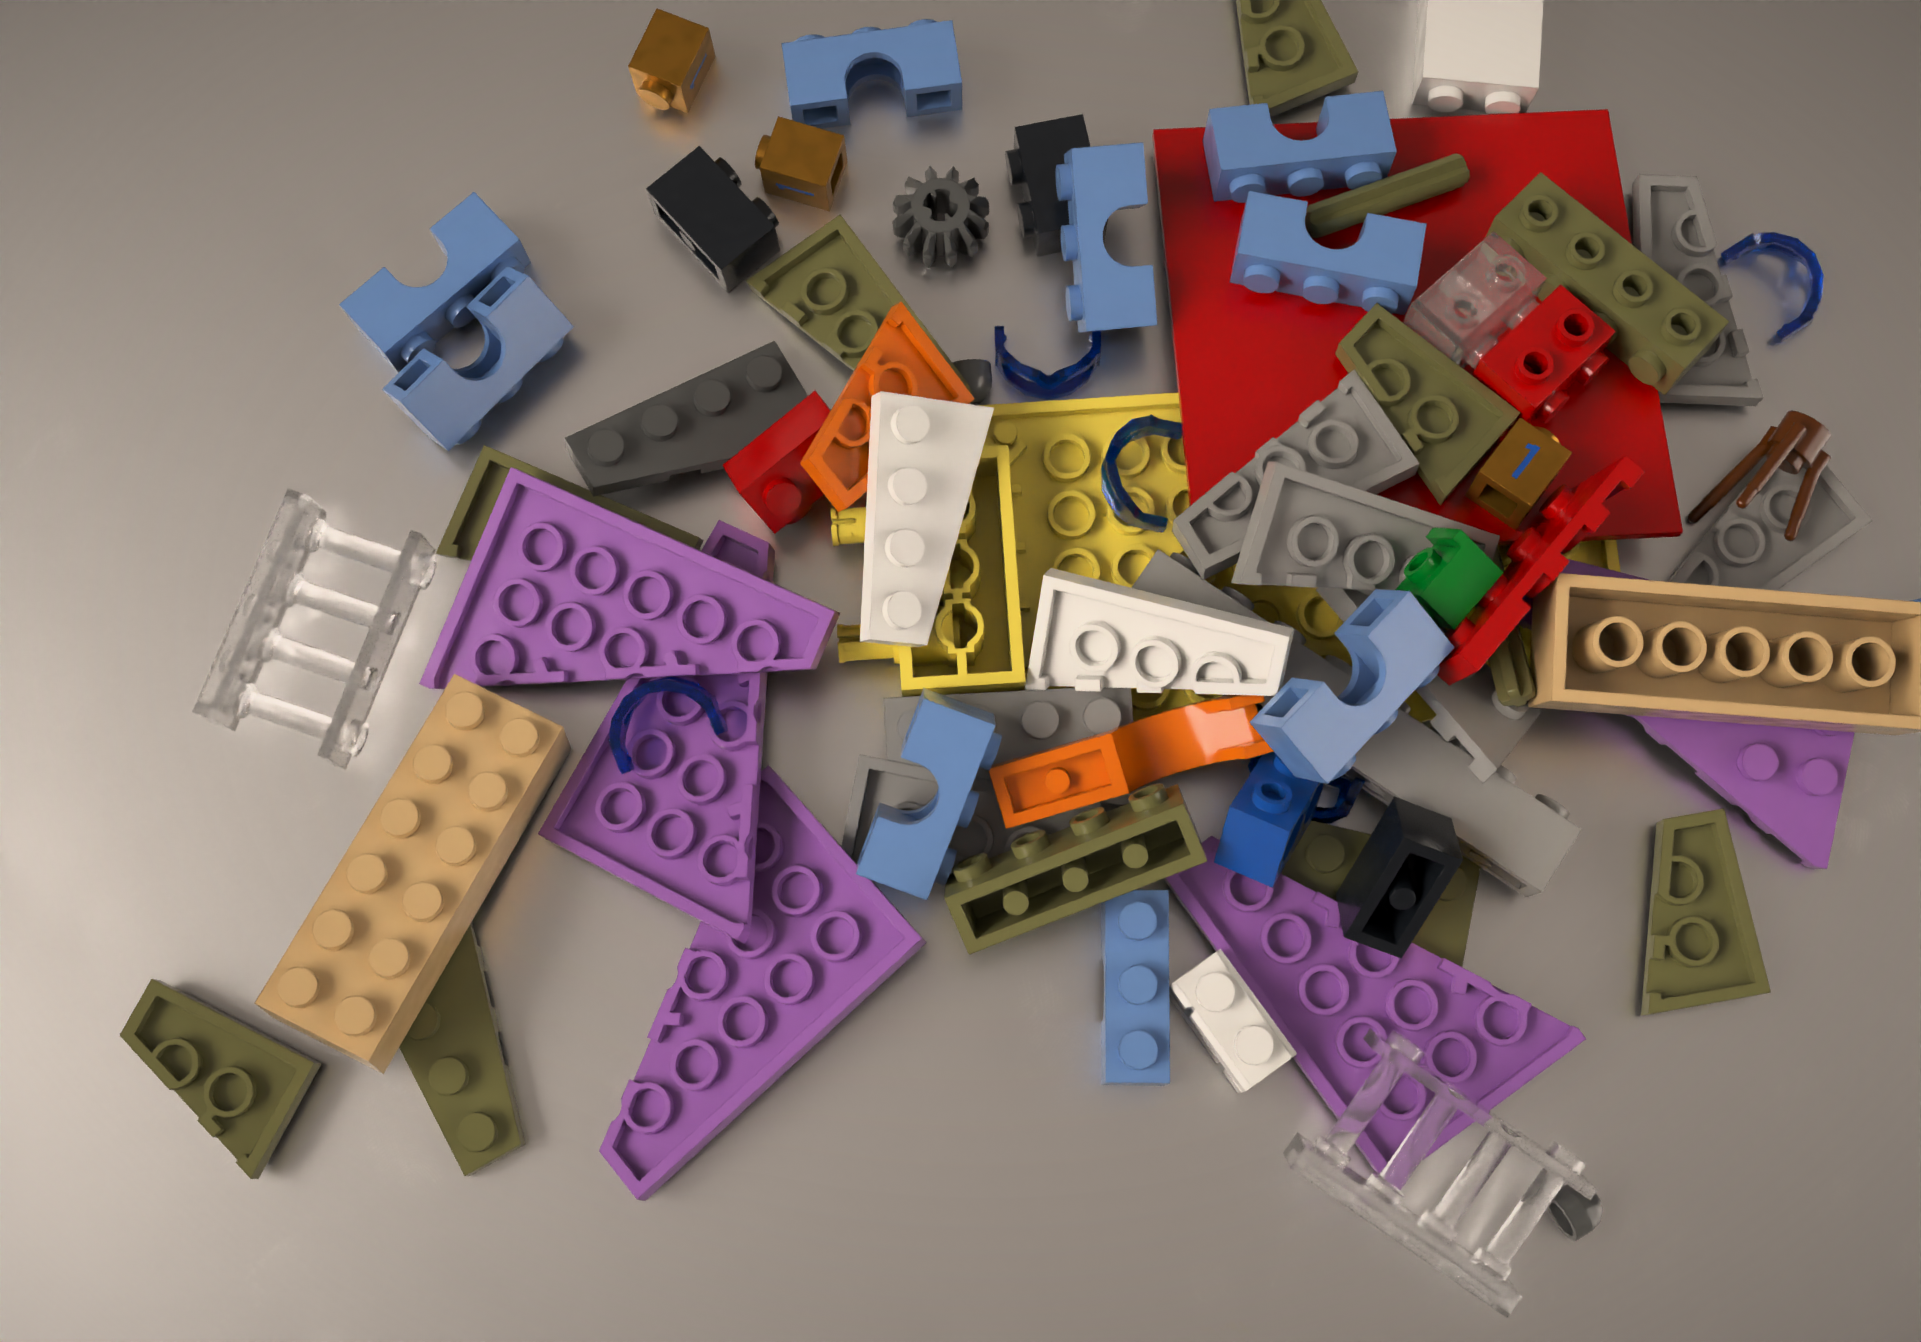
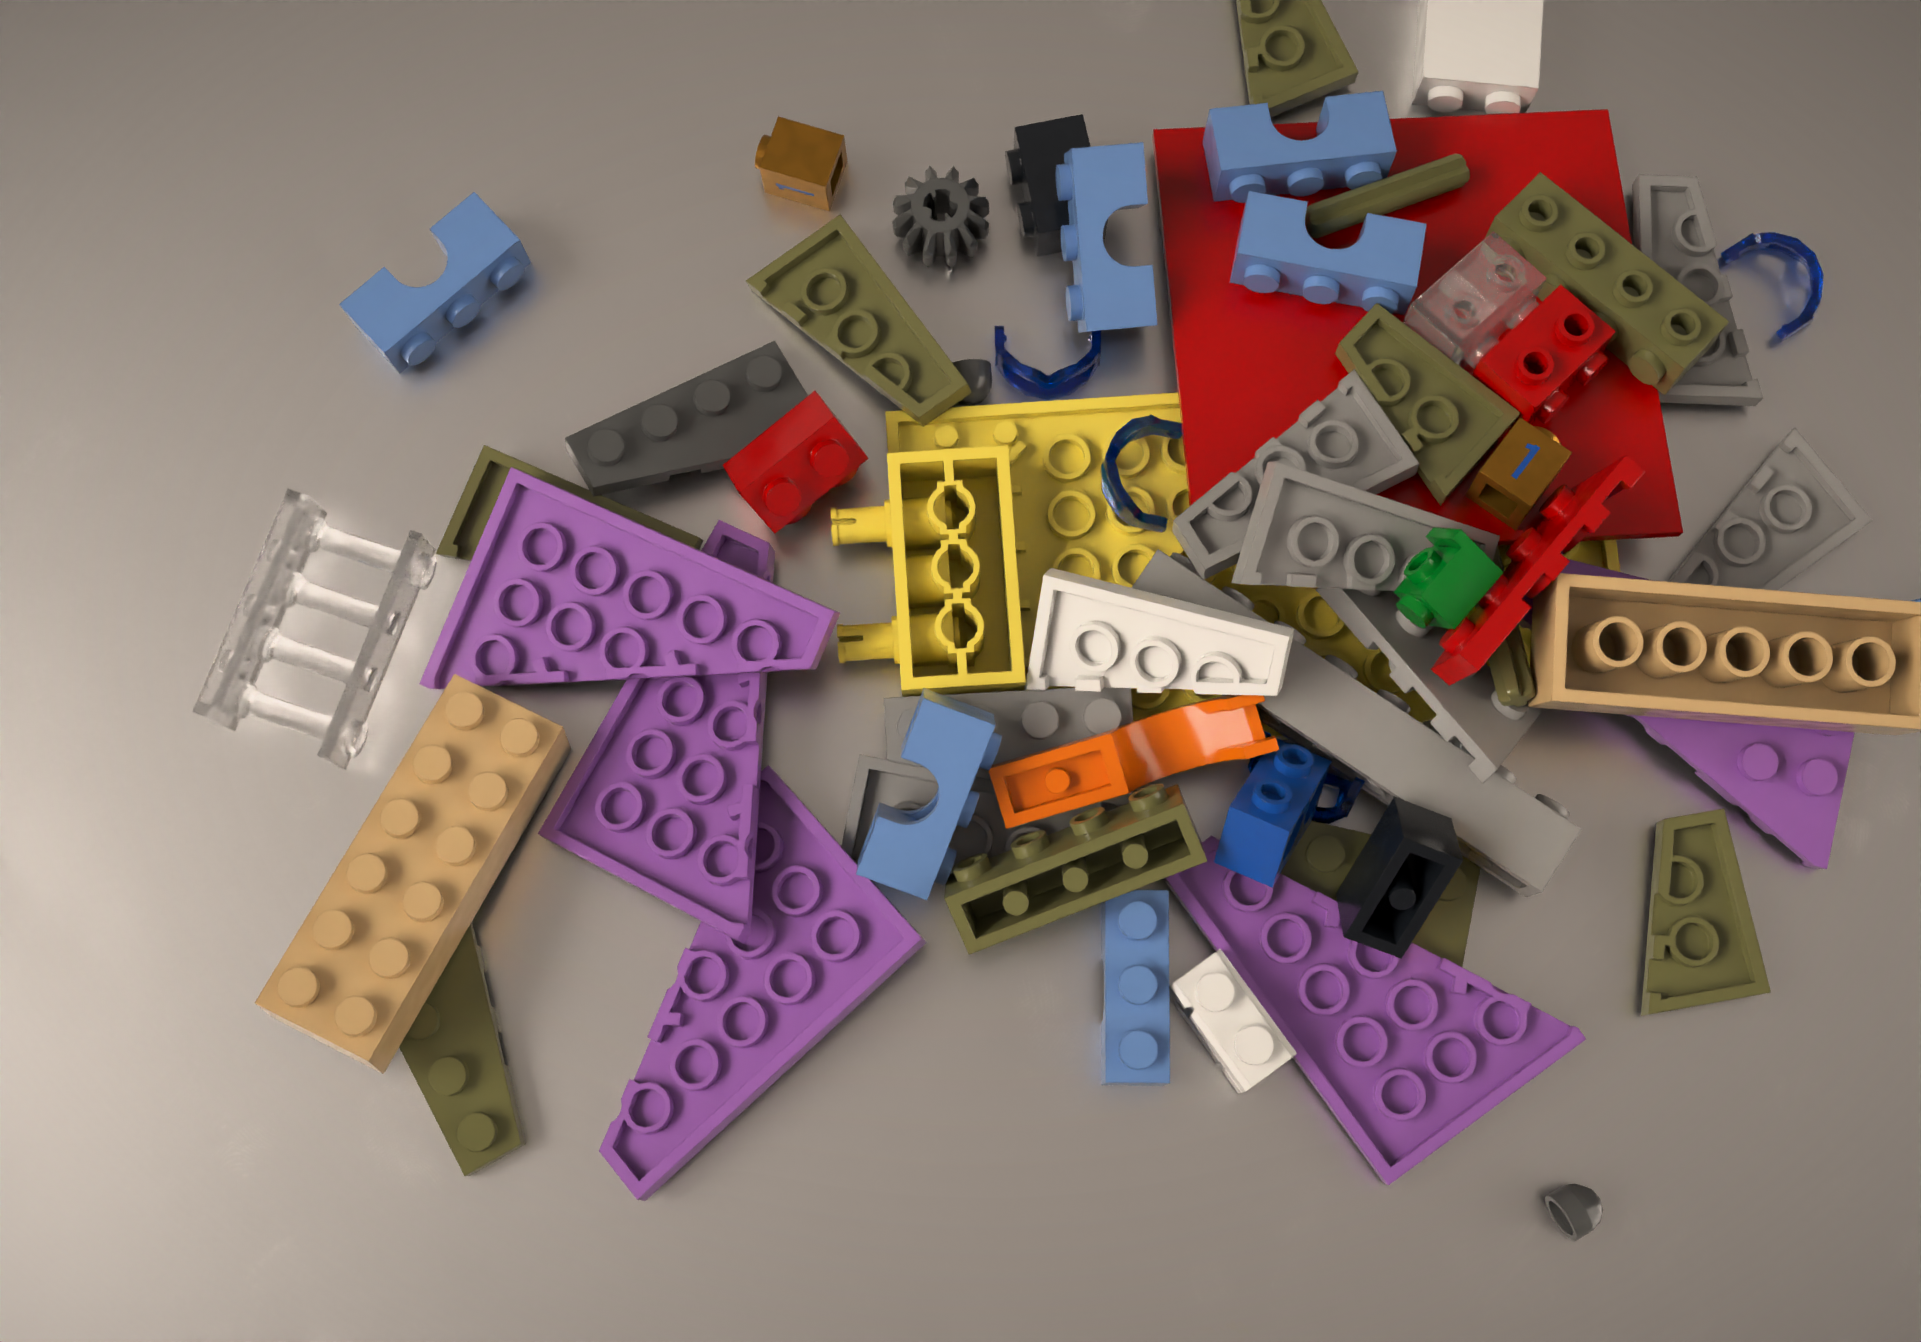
olive wing [120,979,321,1179] -> none
medium blue arch [382,266,574,451] -> none
clear blue helmet [608,677,728,774] -> none
pearl gold brick [628,8,715,113] -> none
black brick [646,146,780,293] -> none
medium blue arch [781,19,963,129] -> none
orange wing [800,301,975,512] -> none
white wing [860,391,994,647] -> none
medium blue arch [1250,589,1455,784] -> none
clear fence [1283,1028,1598,1318] -> none
reddish brown plant [1688,410,1831,541] -> none

